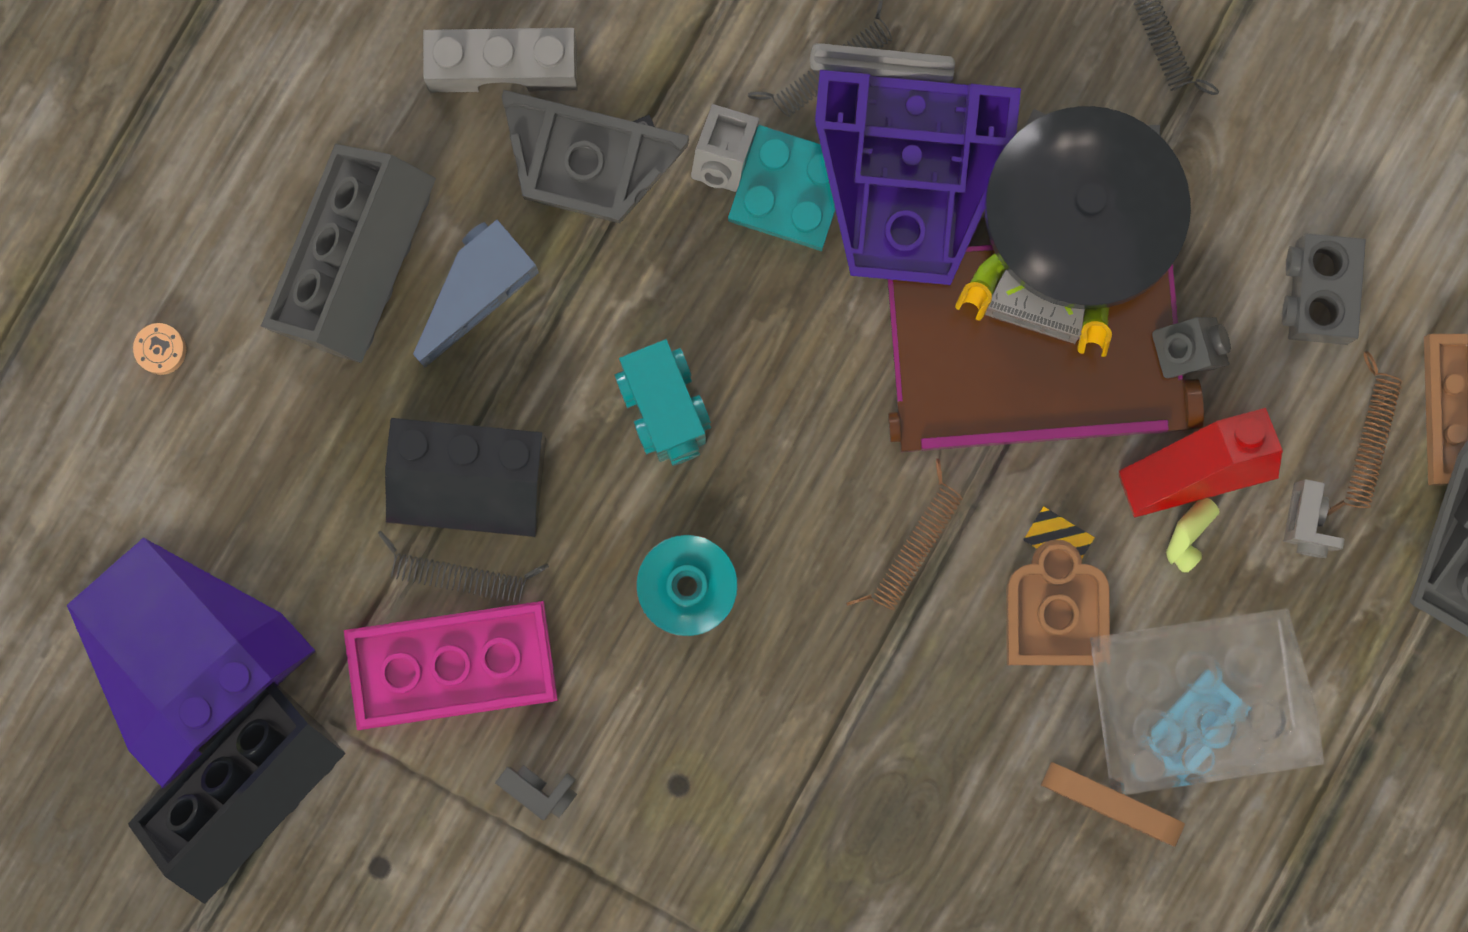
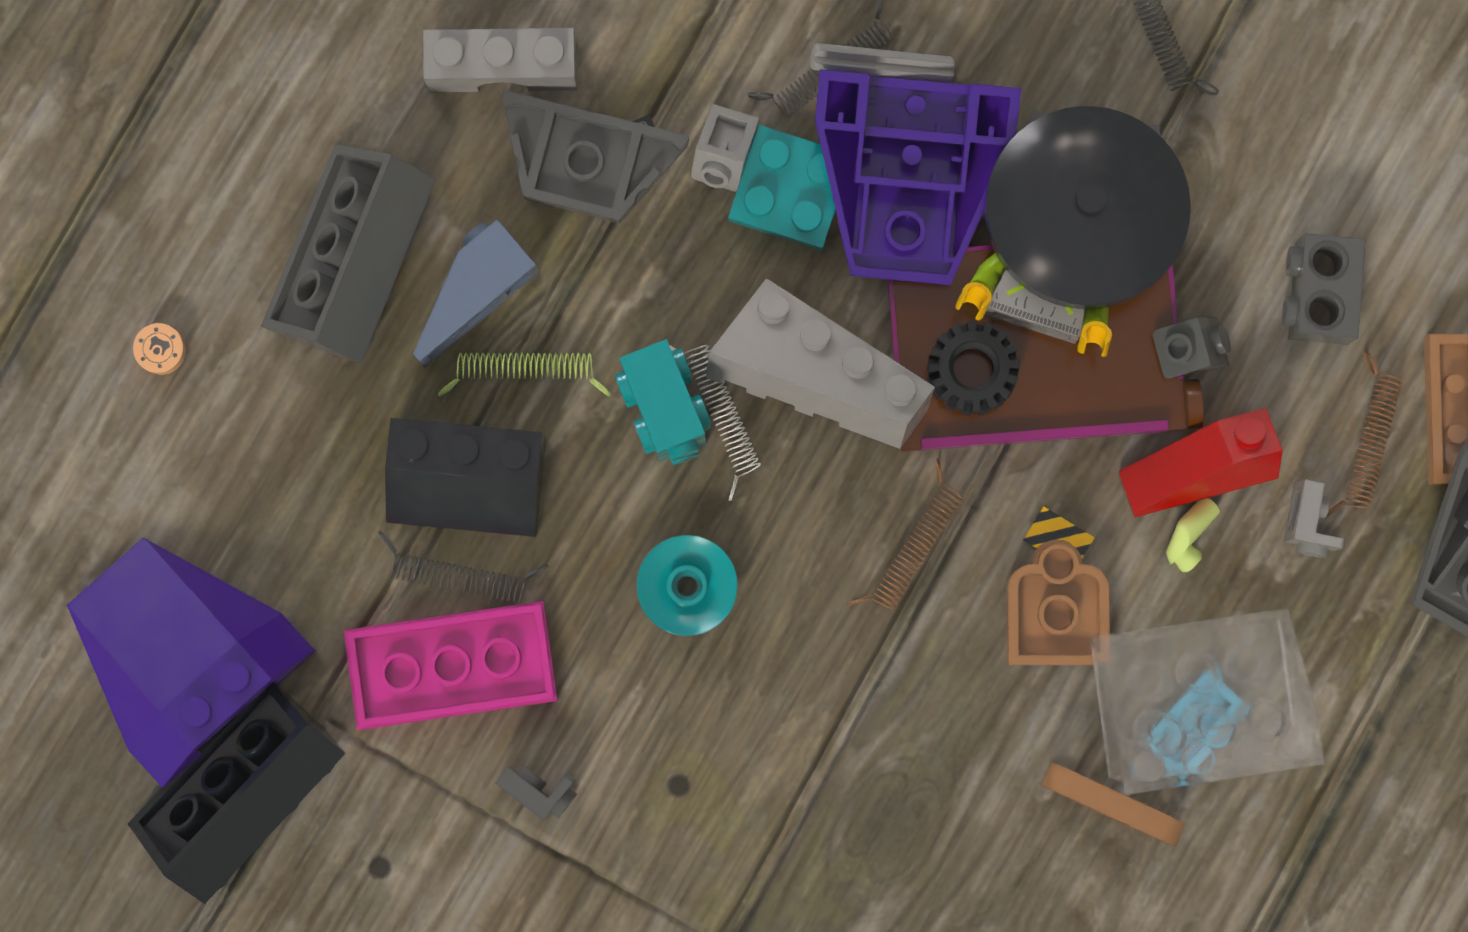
none -> yellowish green piece [438,353,612,397]
none -> white piece [669,345,761,501]
none -> light grey wedge [706,278,935,449]
none -> black tyre [927,321,1020,416]

